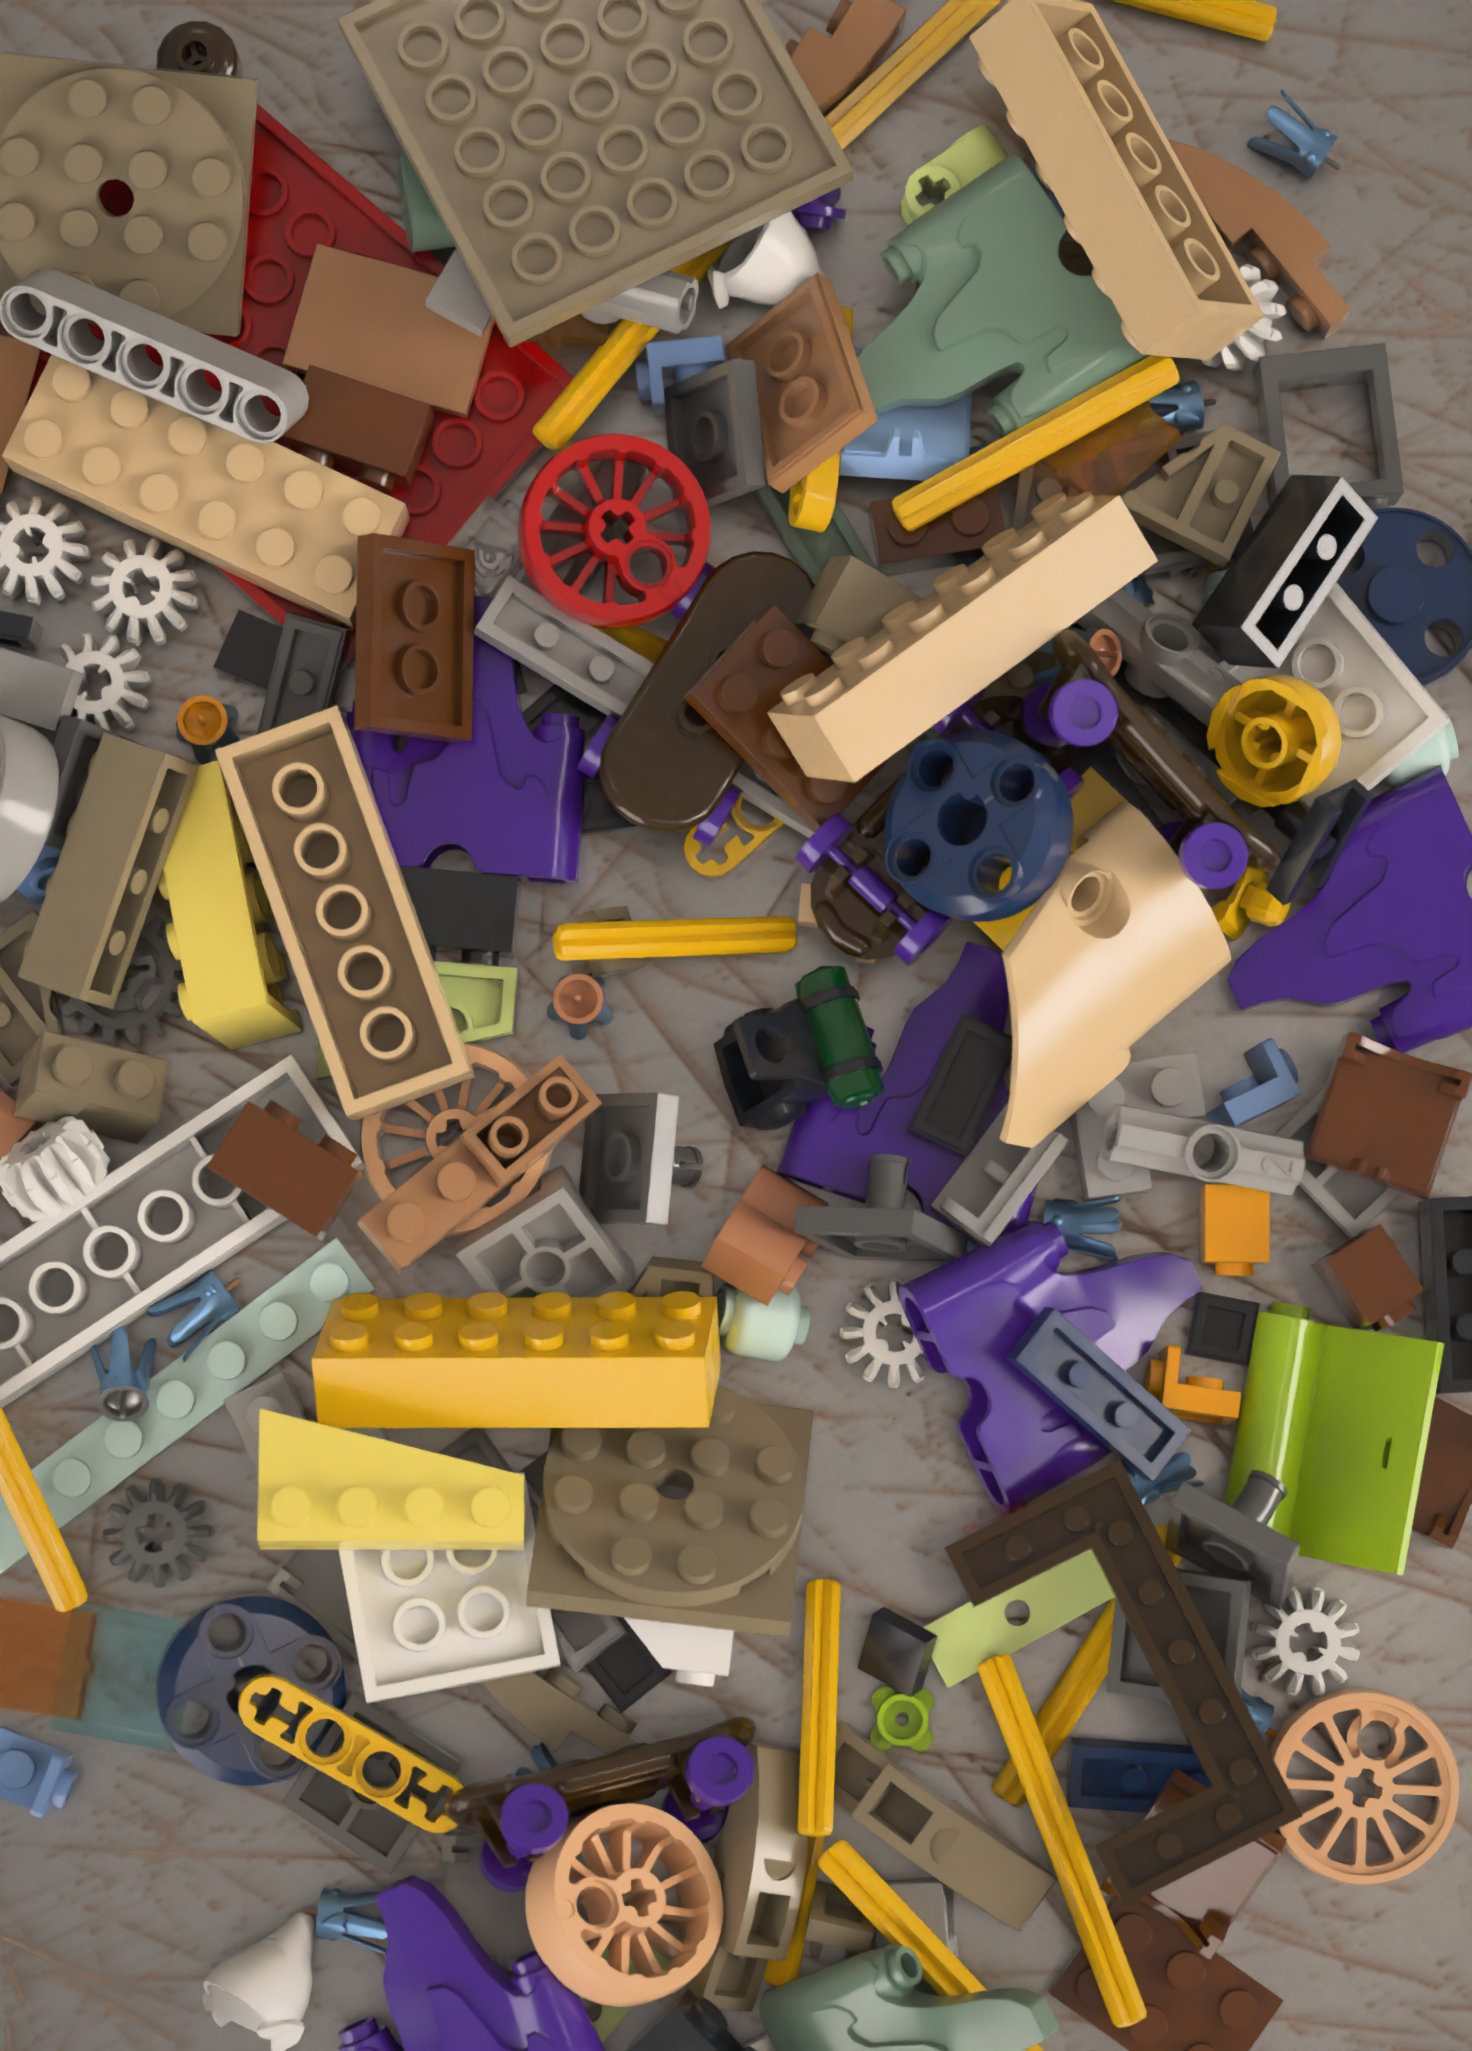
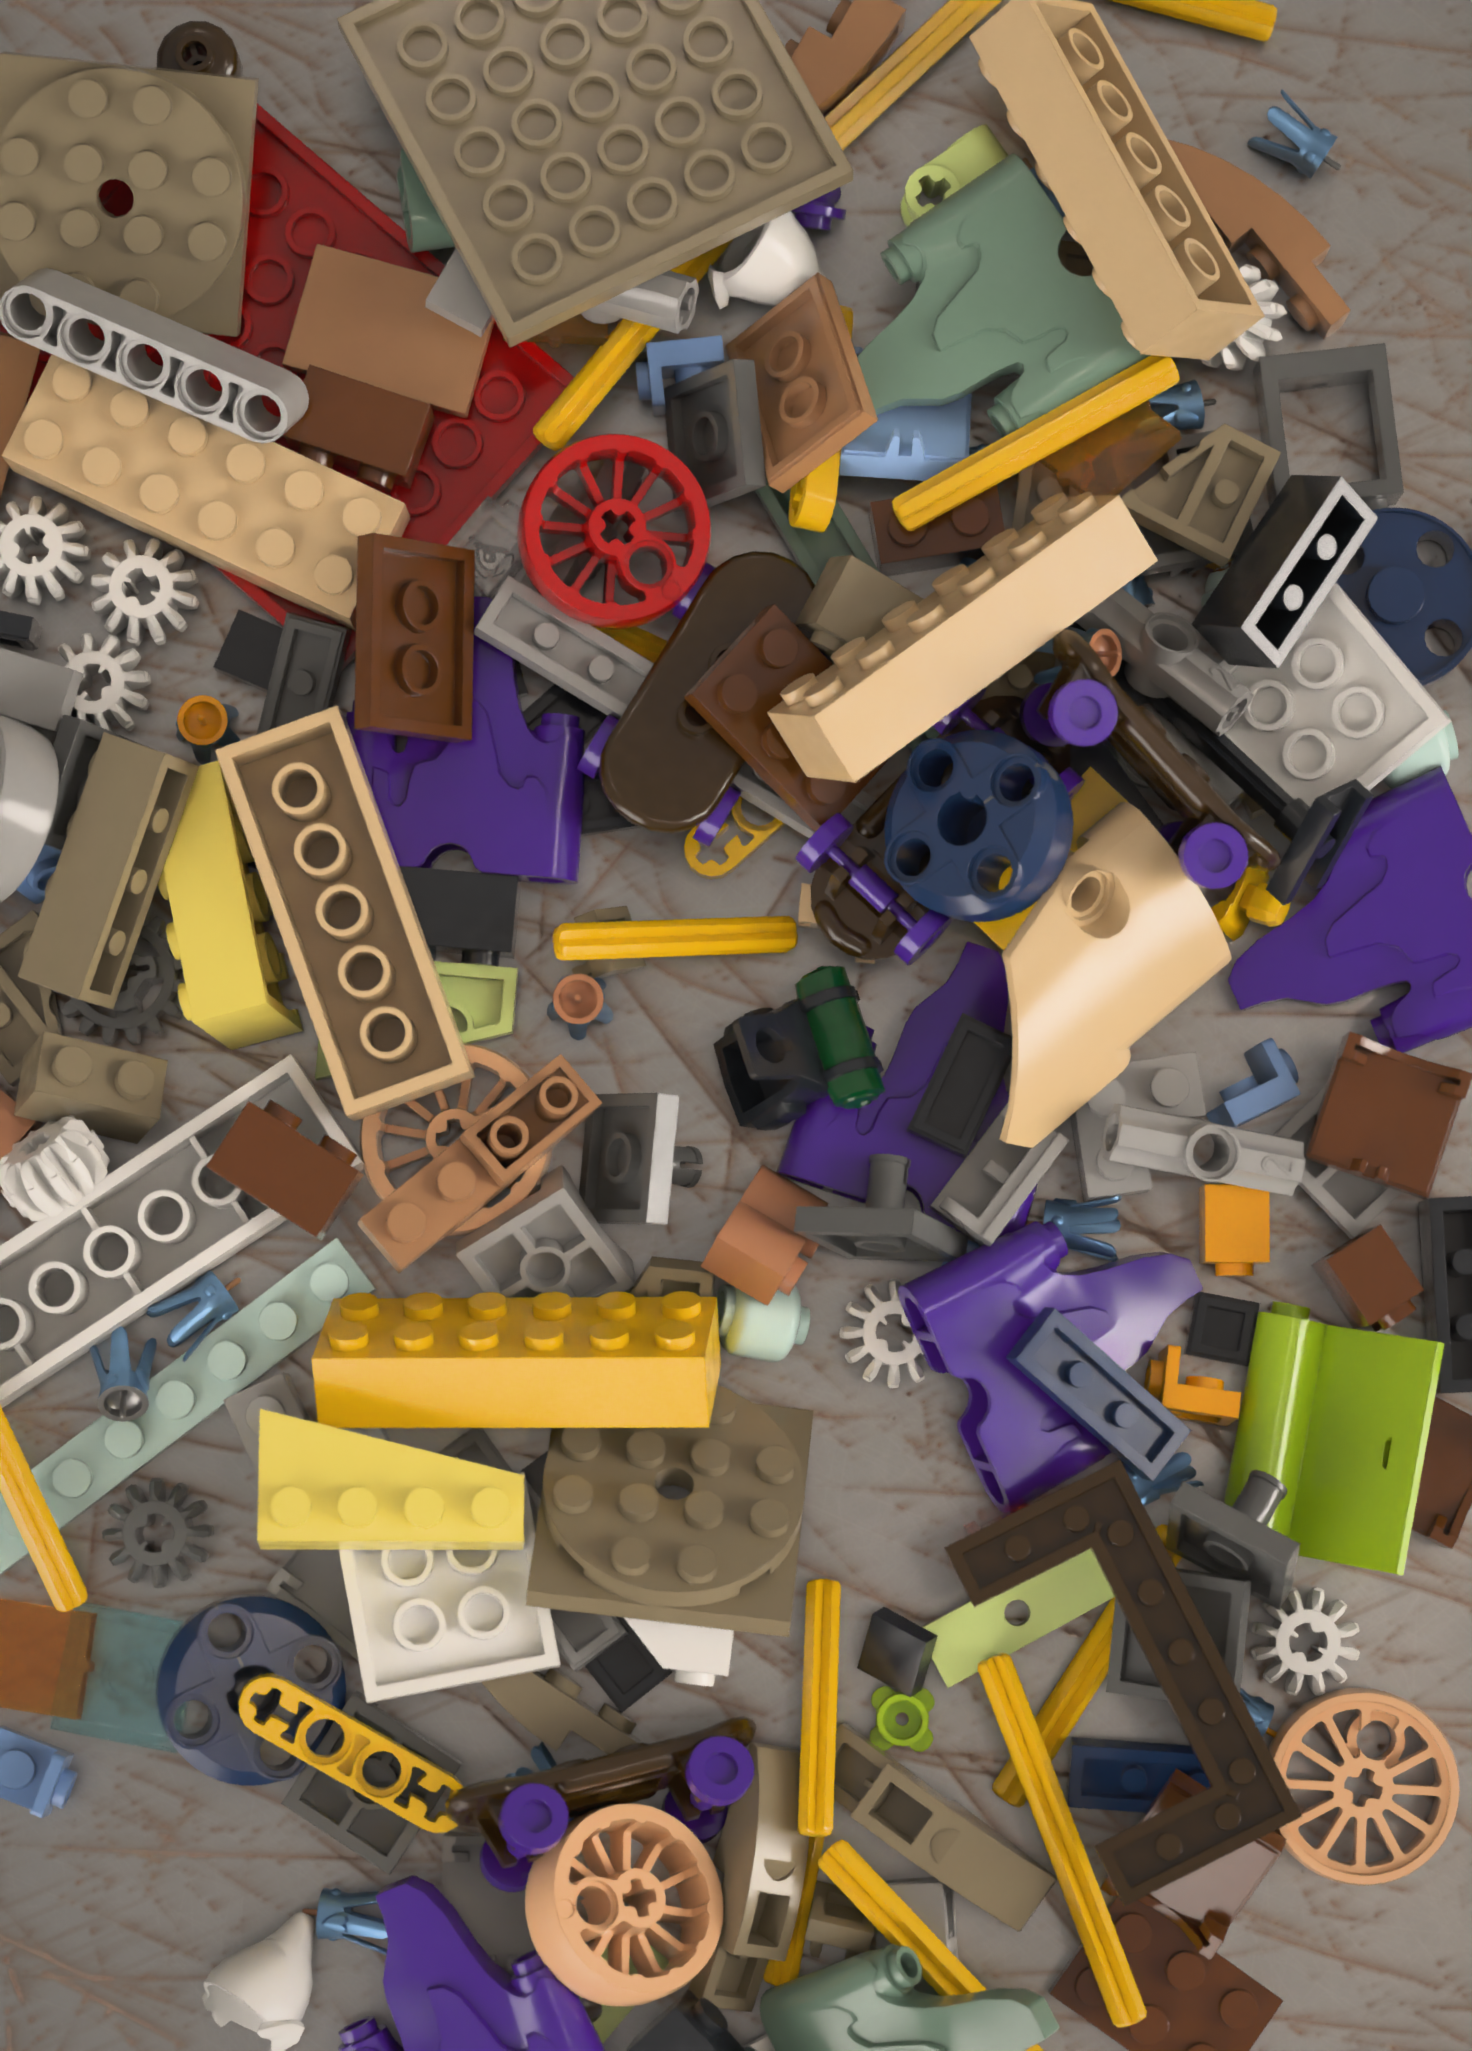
yellow cylinder [1207,675,1342,807] -> none

